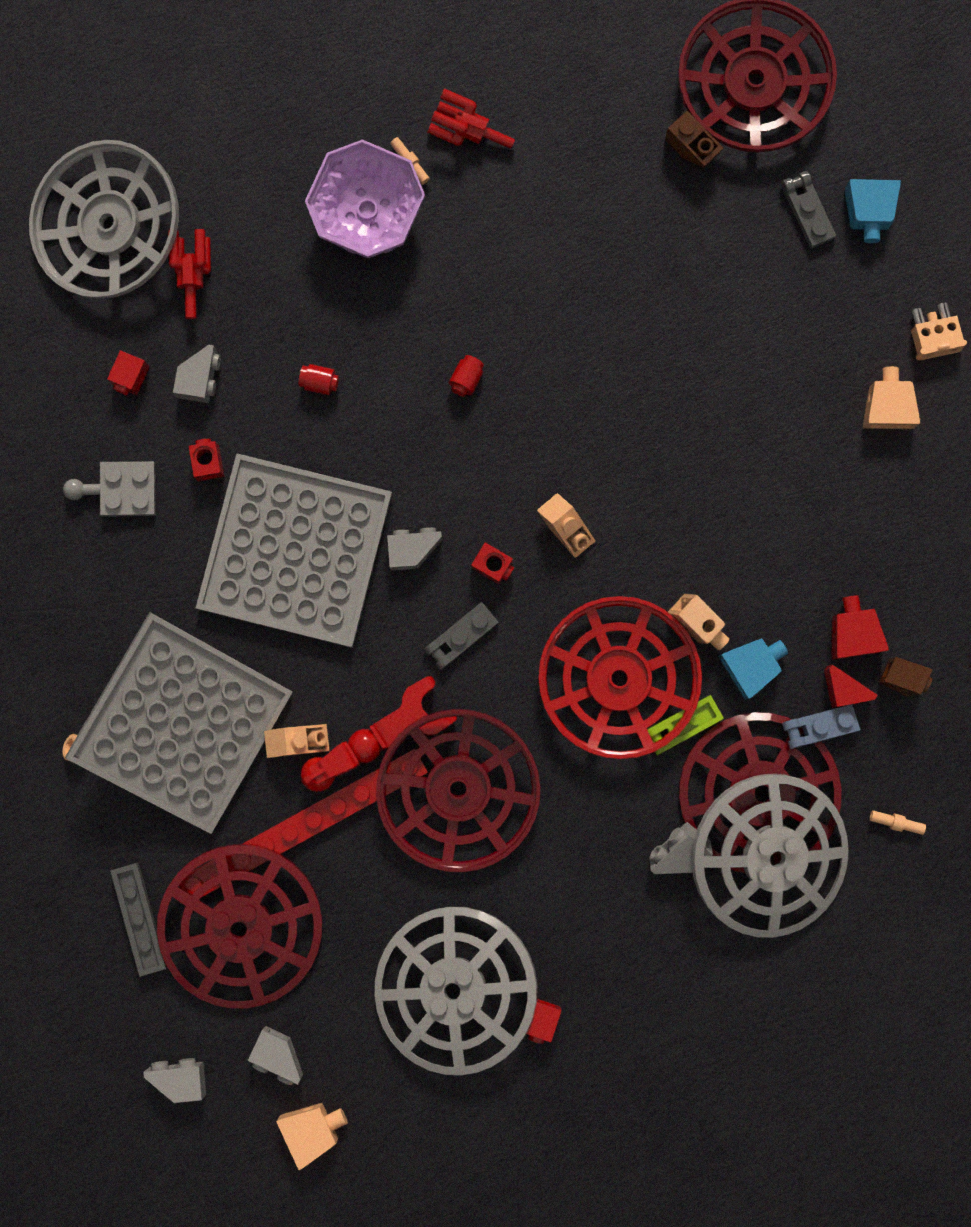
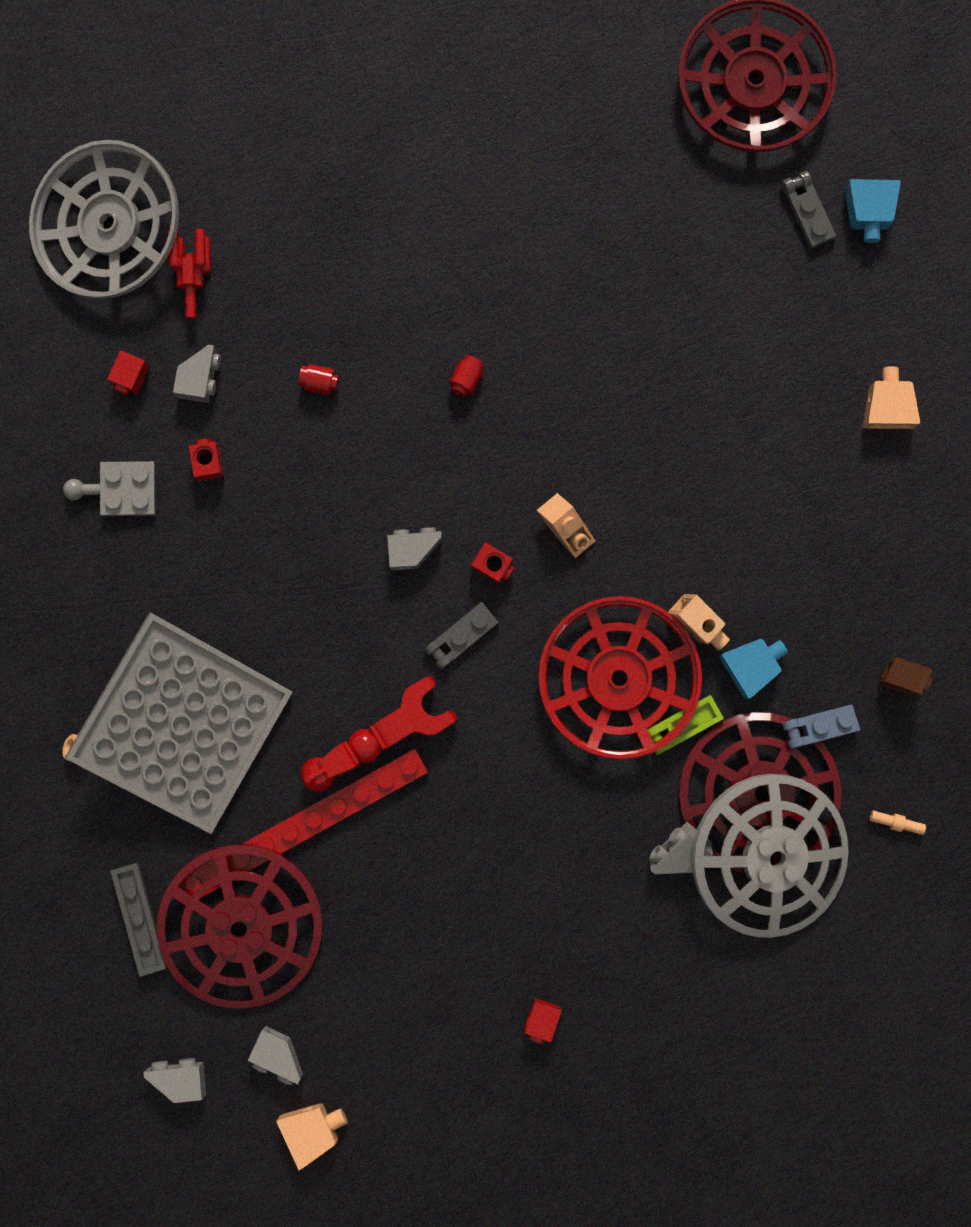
light grey plate [196,454,392,648] -> none
light nougat slope [264,724,329,758] -> none
lavender rock [305,140,425,258] -> none
light grey dish [374,907,538,1075] -> none
dark red dish [376,709,540,872] -> none
light nougat bar [390,137,430,185] -> none
red plant [427,88,515,149] -> none
reddish brown slope [665,111,724,167] -> none
red slope [824,665,878,708] -> none
red torso [832,595,889,660] -> none
light nougat piece [911,303,967,361] -> none

